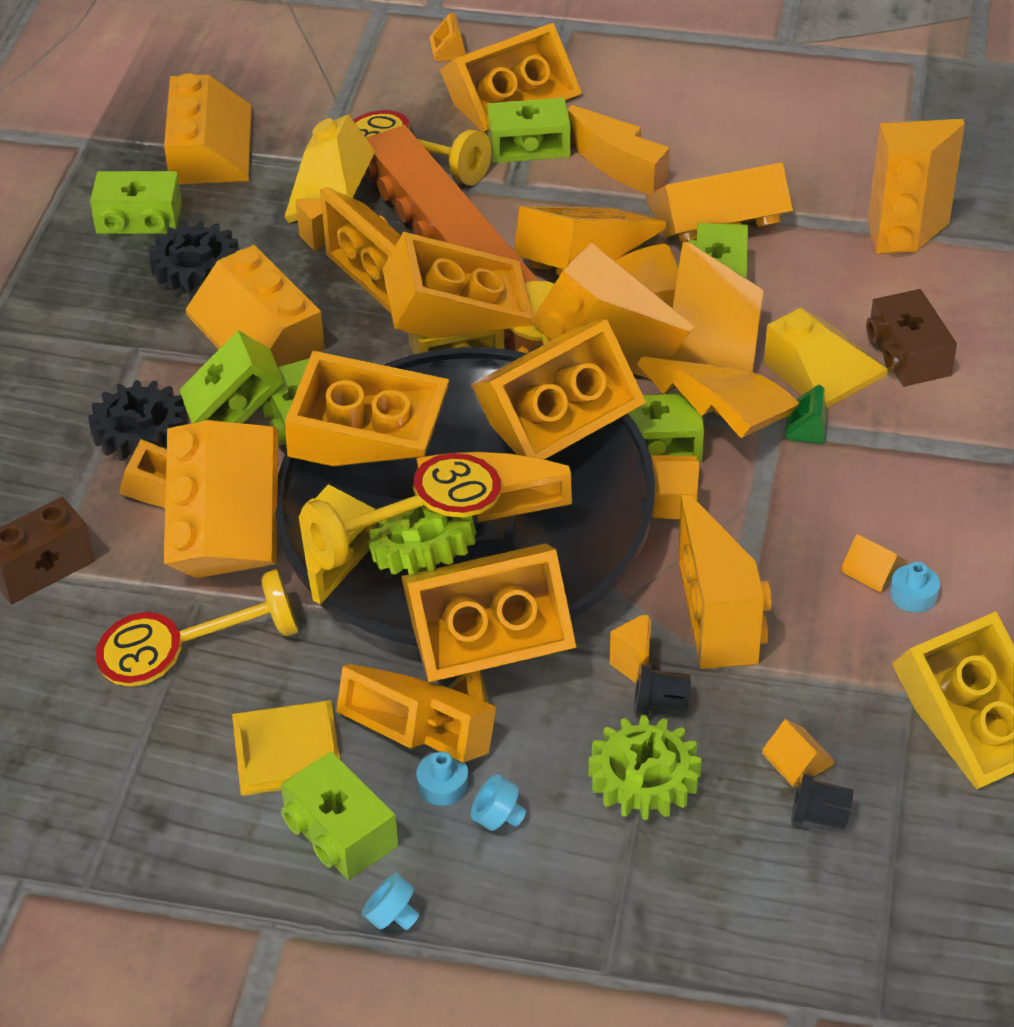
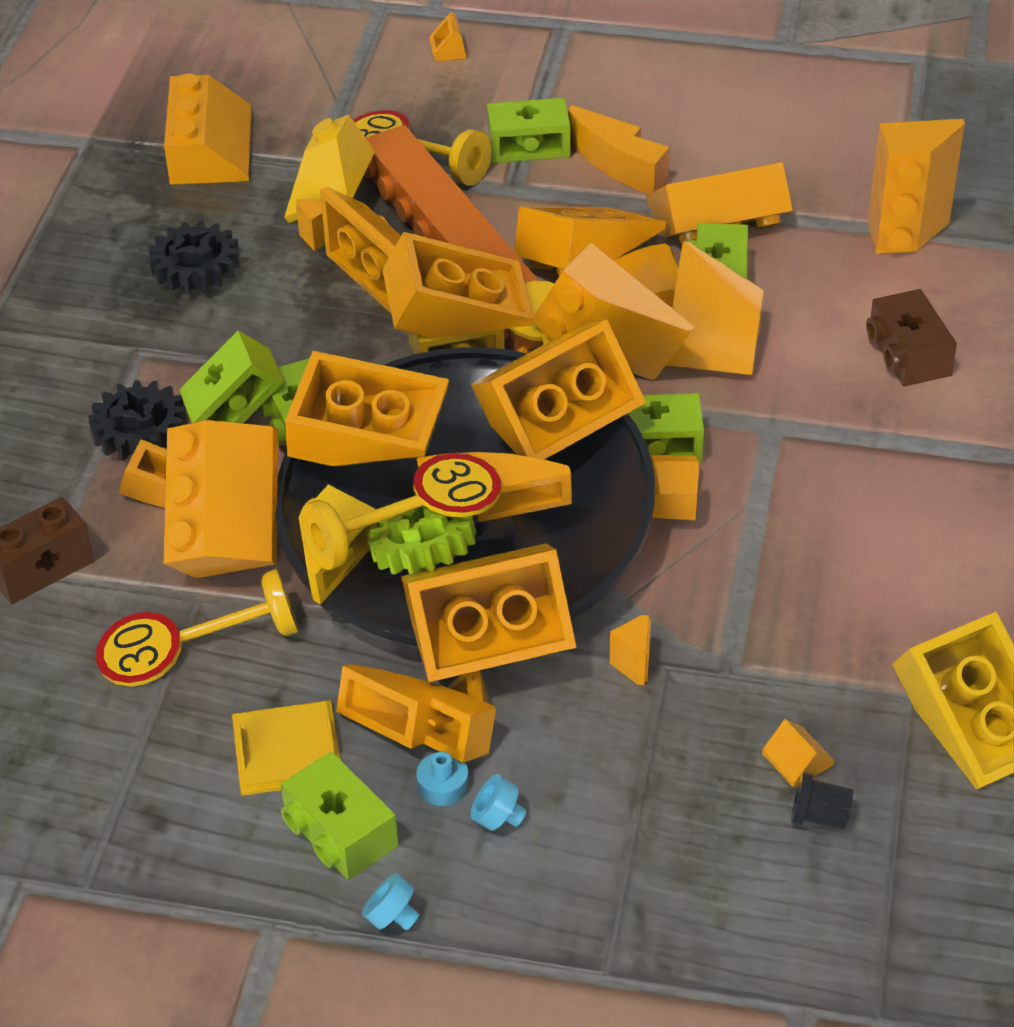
lime brick [90,171,182,234] -> none
light orange slope [186,245,325,367] -> none
light orange slope [440,22,582,132] -> none
lime gear [588,715,702,820] -> none
black bush [634,663,691,714] -> none
light orange slope [637,356,800,438] -> none
light orange slope [677,495,771,669] -> none
yellow slope [764,307,888,408] -> none
green slope [785,384,828,444] -> none
light orange slope [840,534,907,593] -> none
medium azure tile [890,562,940,613] -> none

